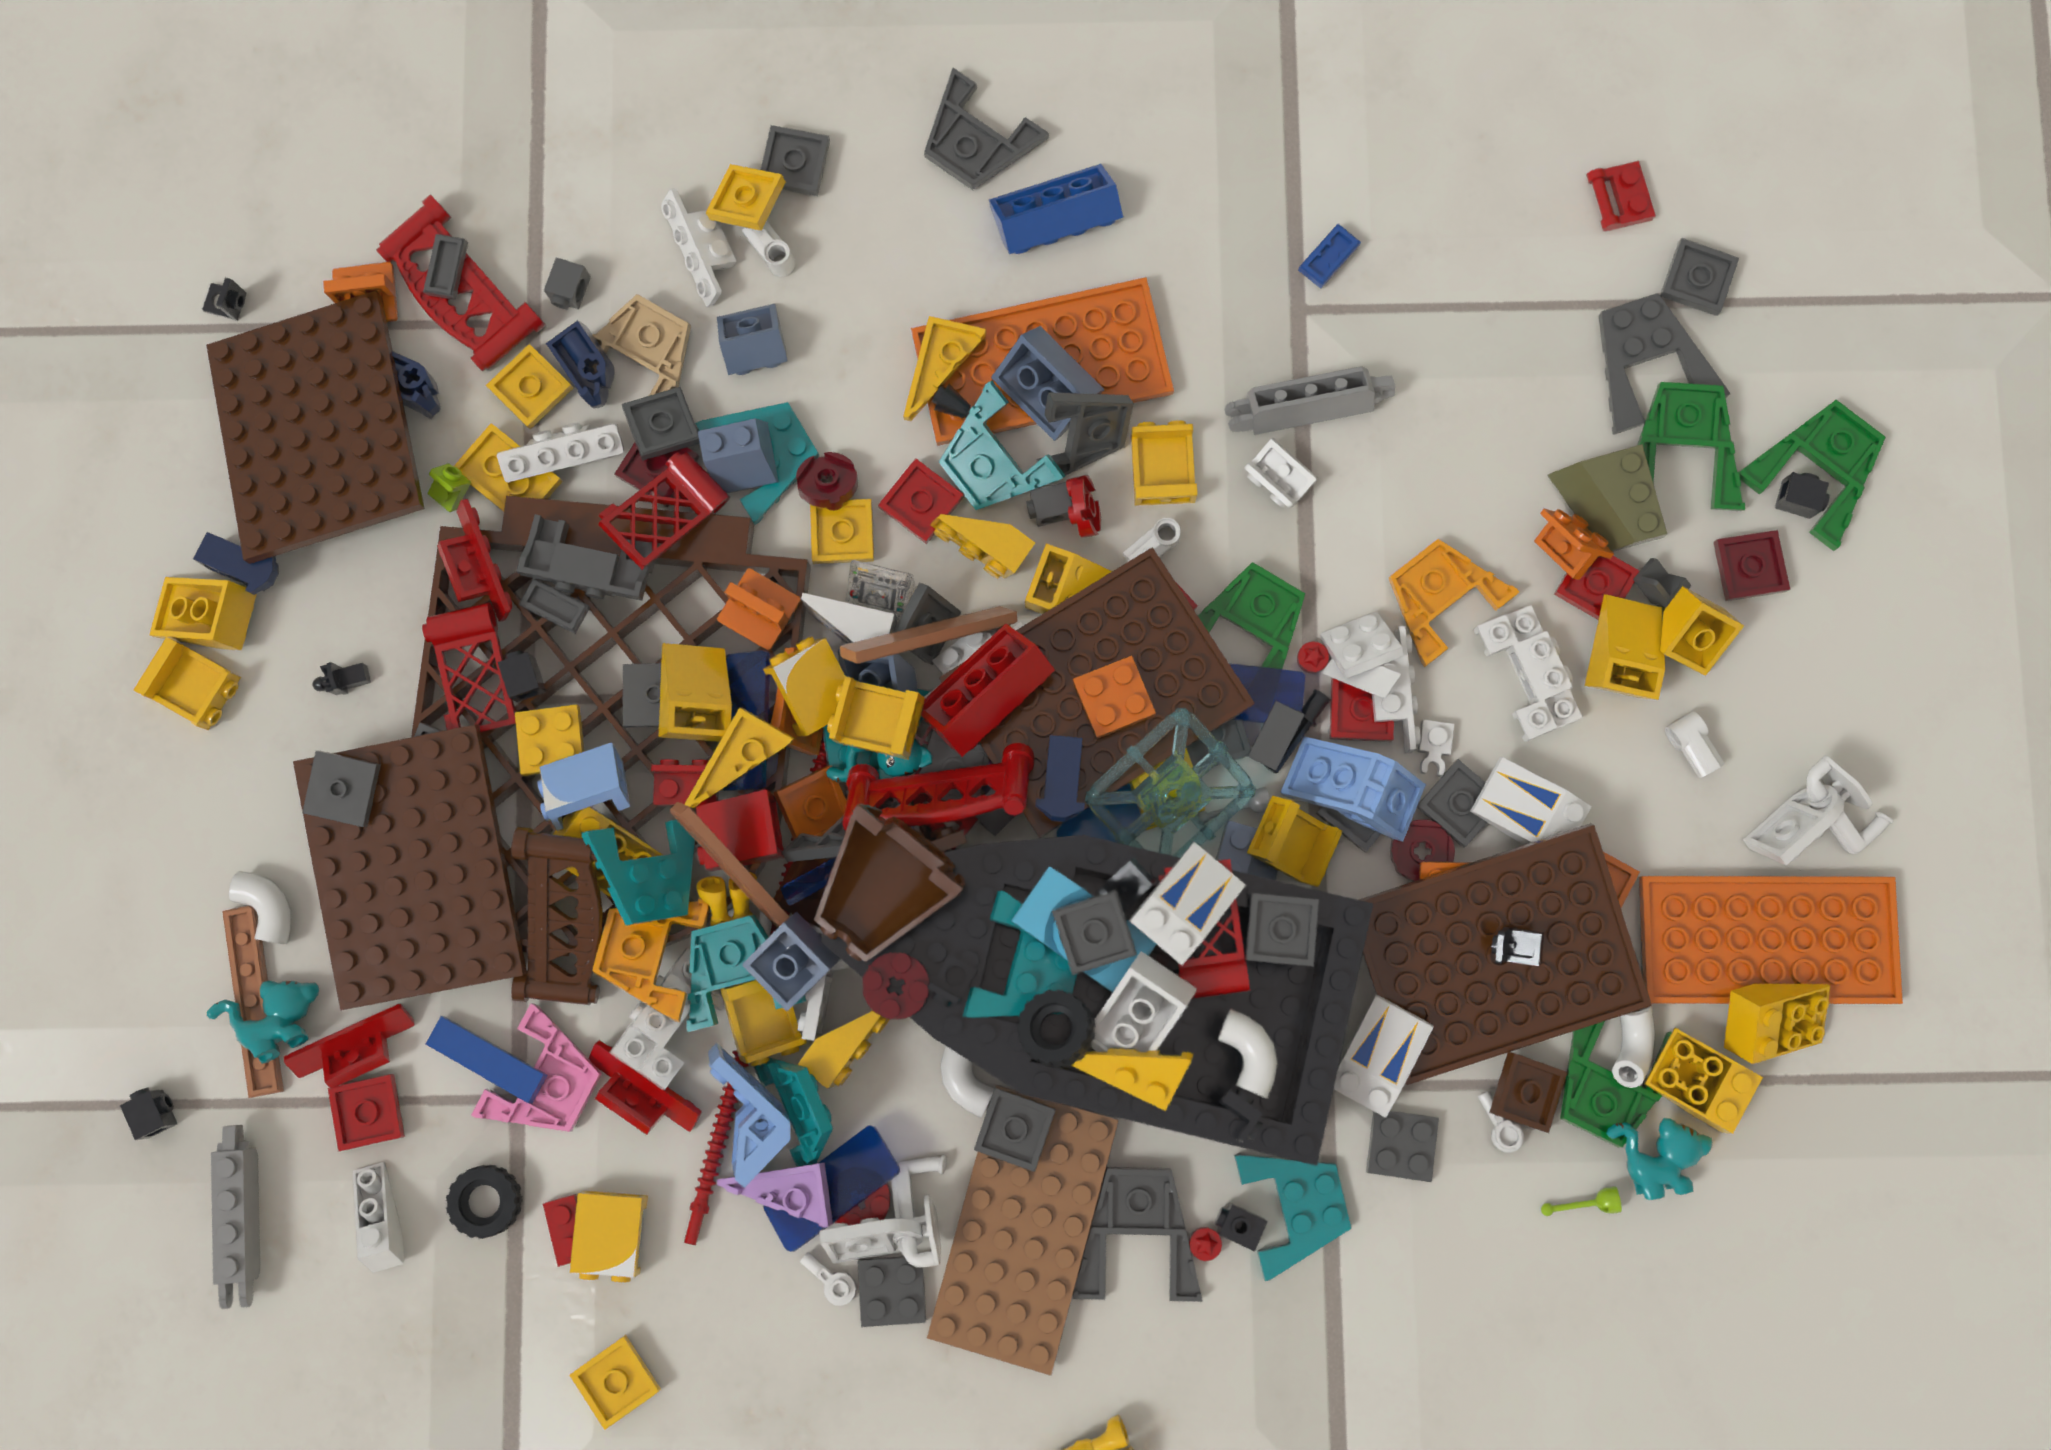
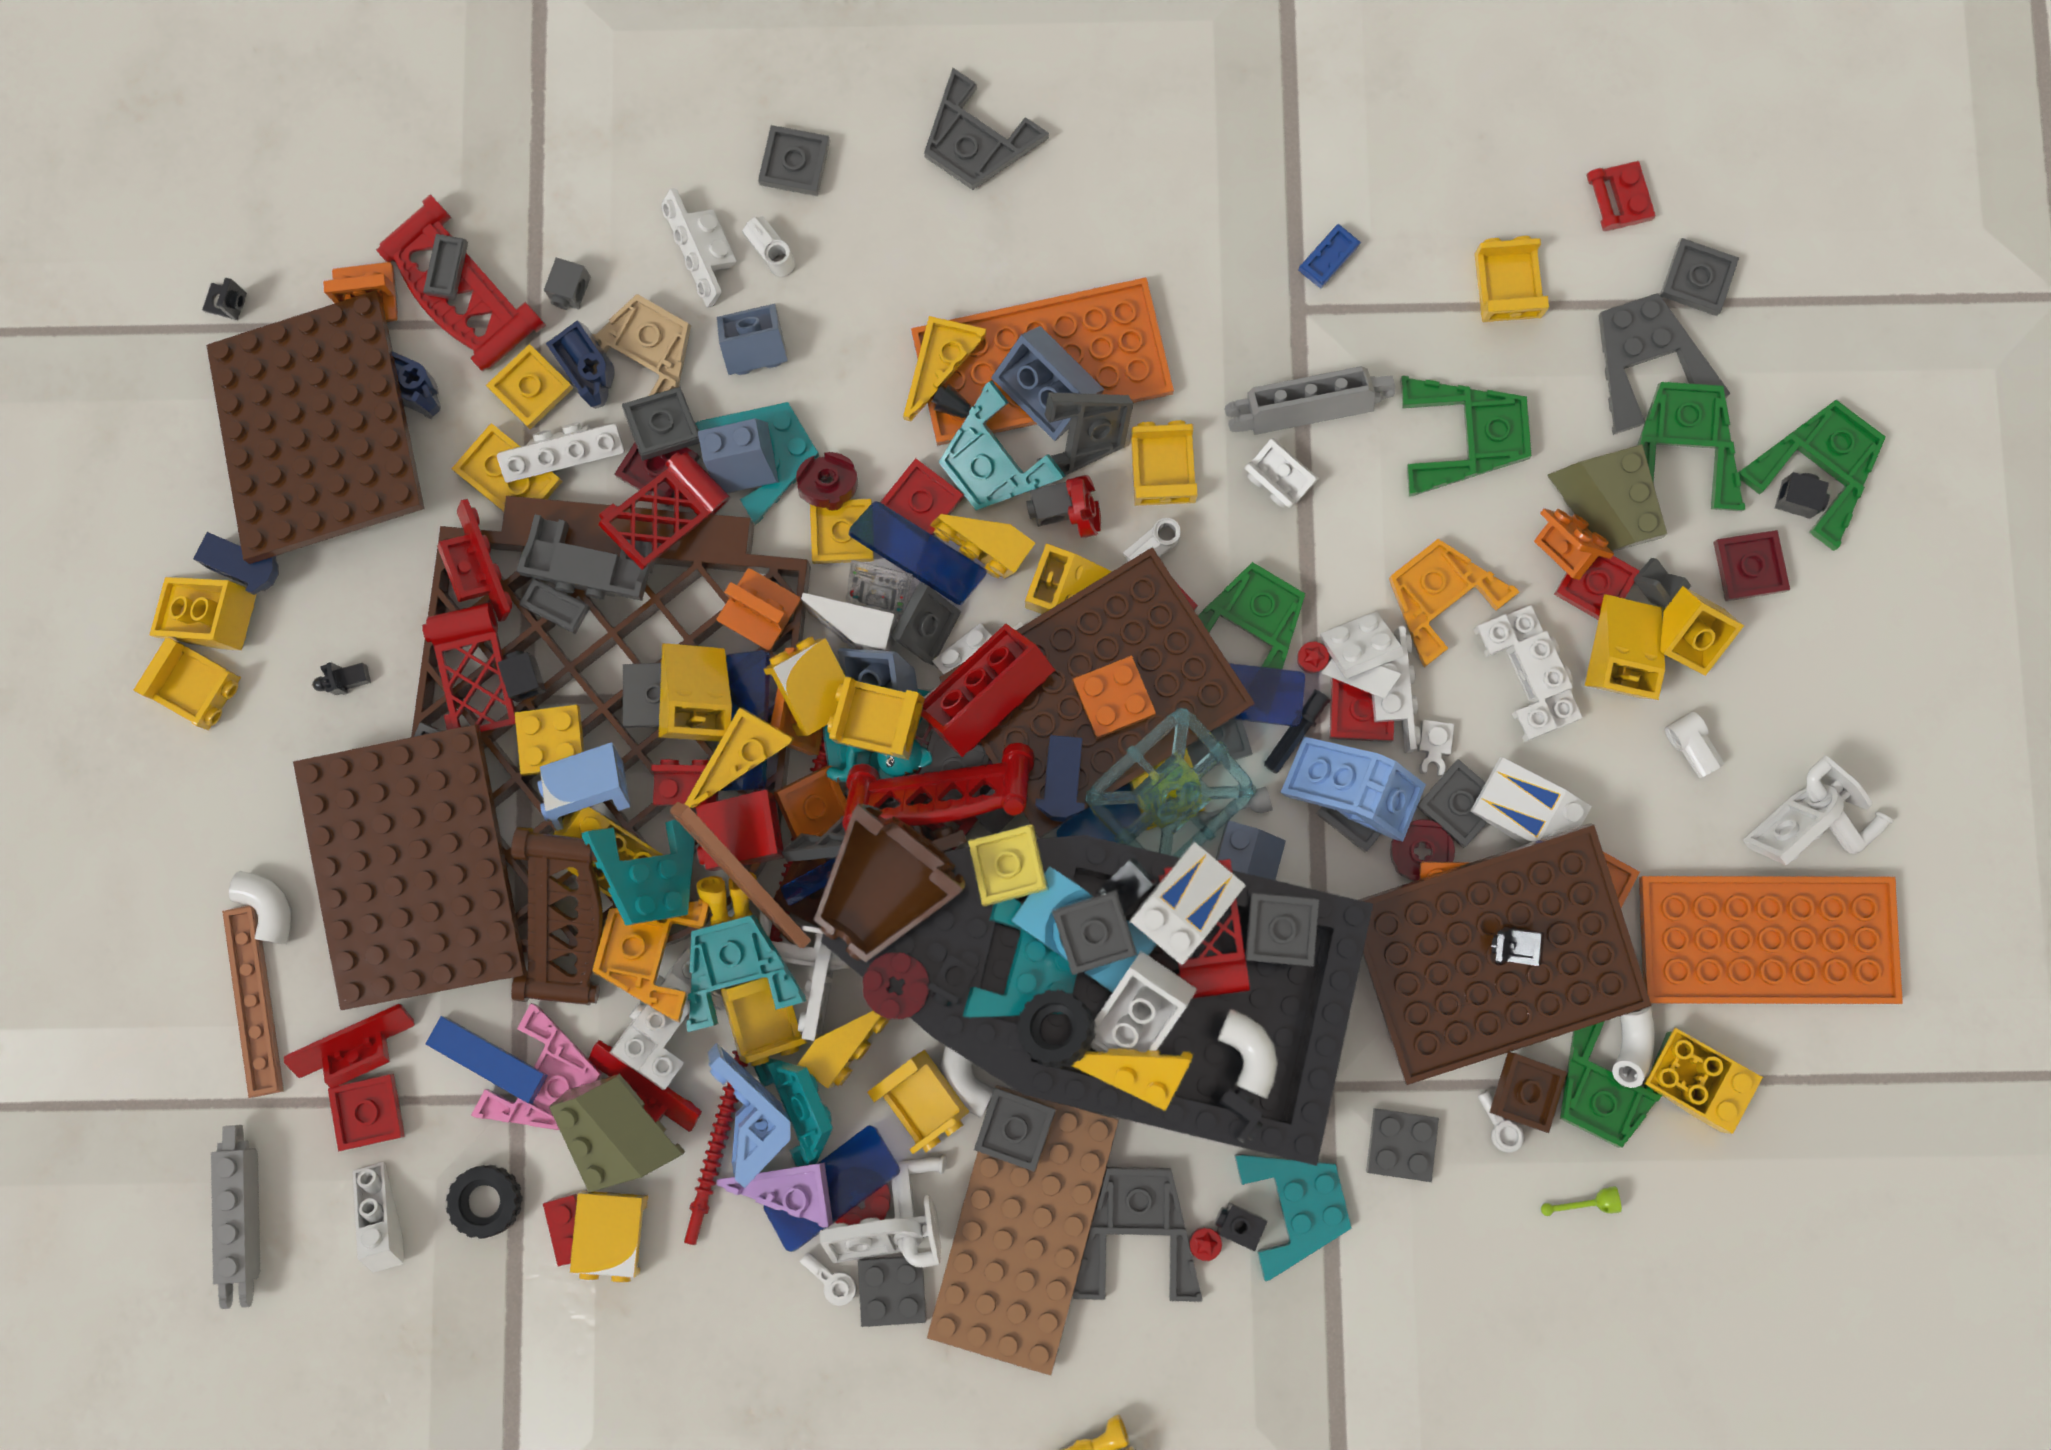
black brick [120,1087,177,1140] -> none
teal animal [207,980,319,1064] -> none
dark grey plate [302,751,381,827] -> none
lime bracket [427,463,471,512] -> none
yellow plate [569,1335,661,1430] -> none
yellow plate [705,164,786,231] -> none
sand blue slope [742,912,841,1011] -> none
nougat tile [840,606,1018,664] -> none
blue slope [989,164,1123,254] -> none
dark grey tile [1247,700,1304,770] -> none
yellow panel [1247,796,1342,887] -> none
white slope [1334,994,1434,1118] -> none
teal animal [1607,1118,1712,1200] -> none
yellow slope [1724,984,1831,1064] -> none
none -> olive wedge [549,1074,685,1192]
none -> clear blue piece [848,501,987,605]
none -> yellow panel [867,1049,969,1154]
none -> light yellow plate [968,824,1048,906]
none -> green wing [1400,376,1532,497]
none -> yellow panel [1474,236,1549,322]

